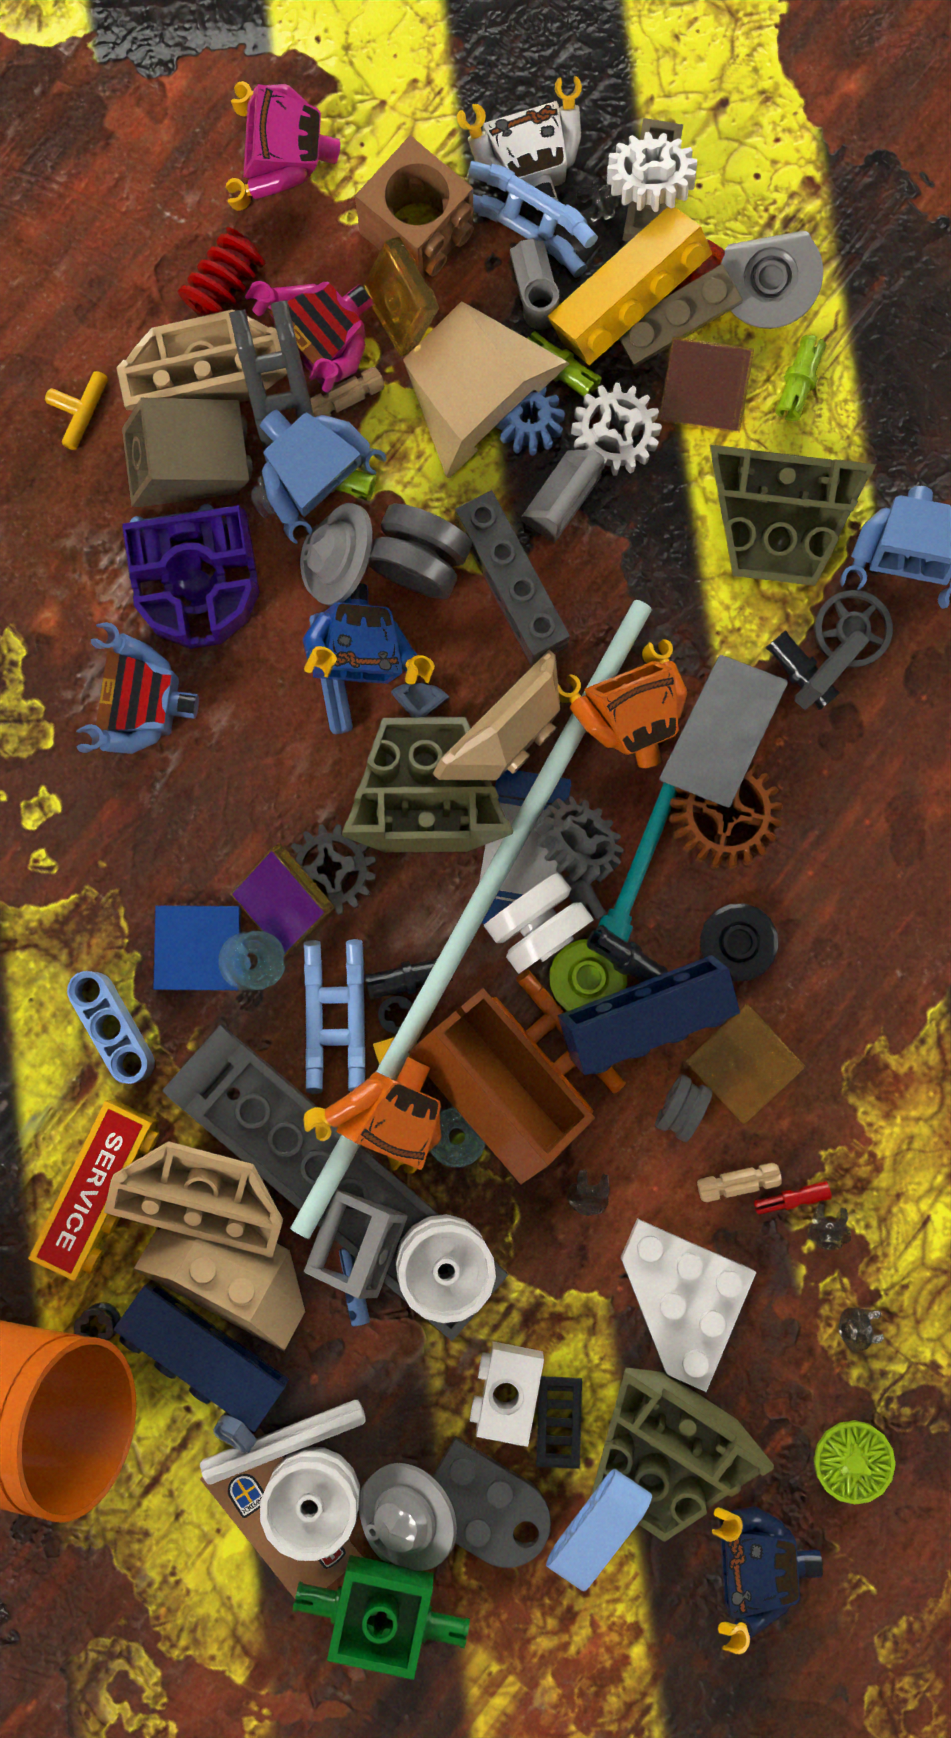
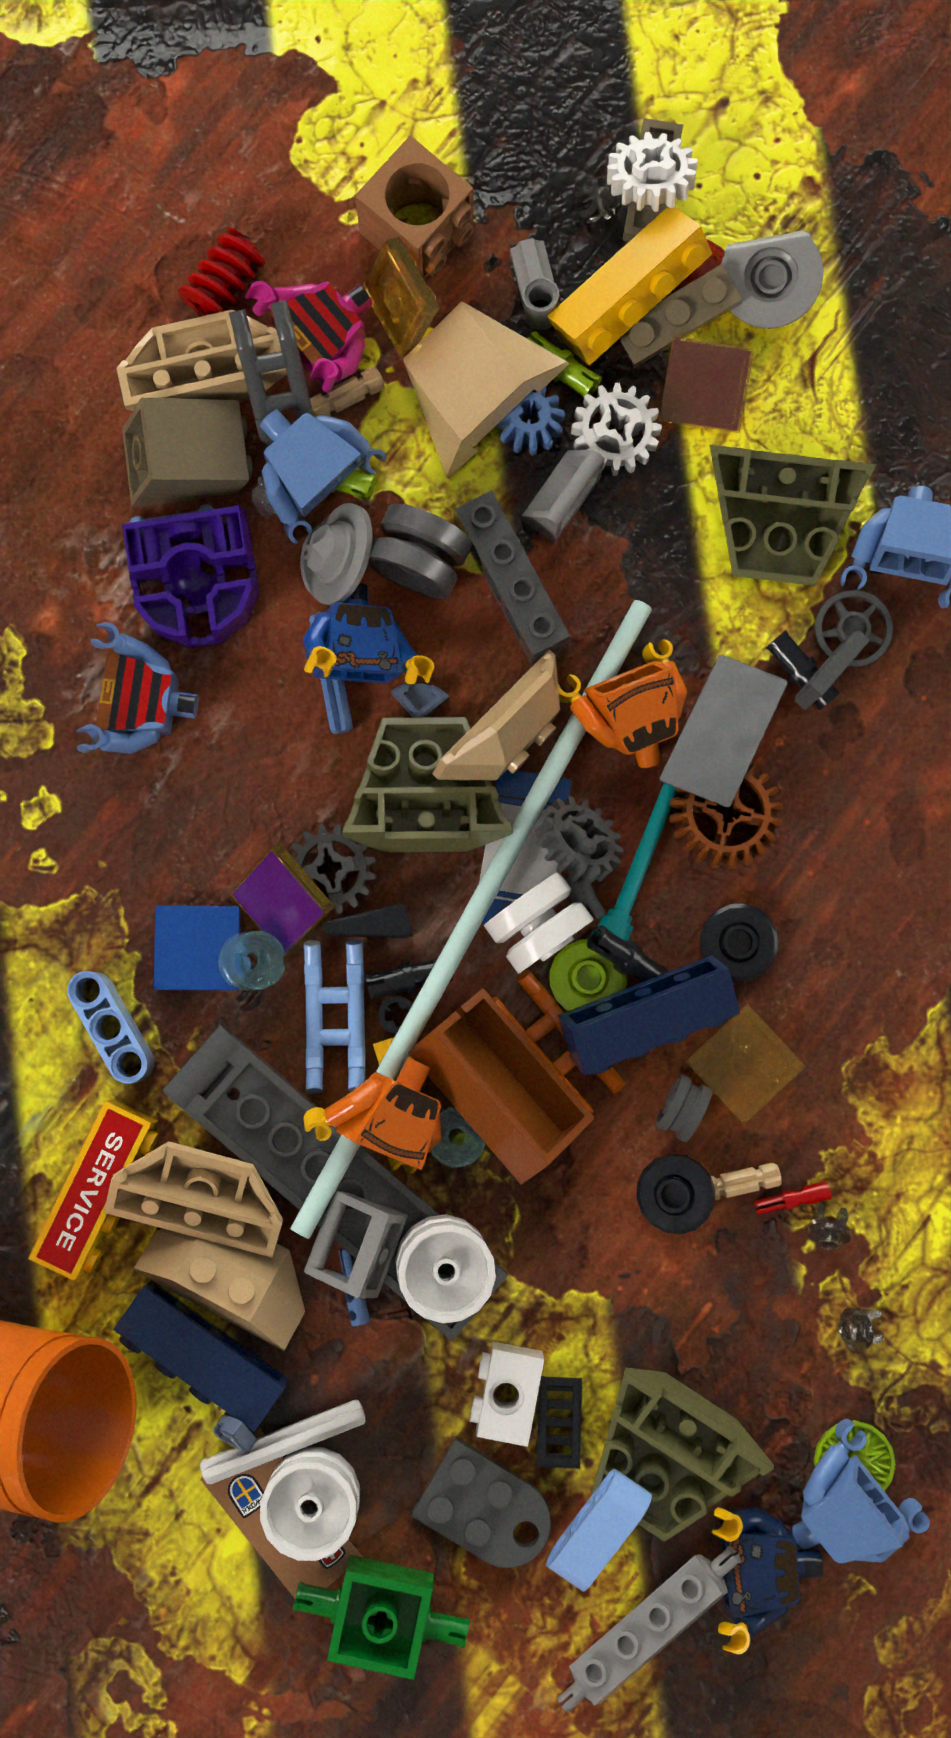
yellow piece [45,371,108,450] -> none
black bush [74,1302,121,1341] -> none
dark pink torso [226,81,340,211] -> none
light grey hat [359,1463,457,1571] -> none
white torso [457,76,582,210] -> none
light blue piece [467,160,598,278] -> none
clear smoke plate [566,1169,610,1216] -> none
white plate [621,1218,756,1392] -> none
lime pin [775,335,827,421] -> none
none -> black slope [322,903,413,938]
none -> light grey plate [557,1546,741,1712]
none -> black wheel [636,1154,715,1234]
none -> medium blue torso [792,1419,930,1564]

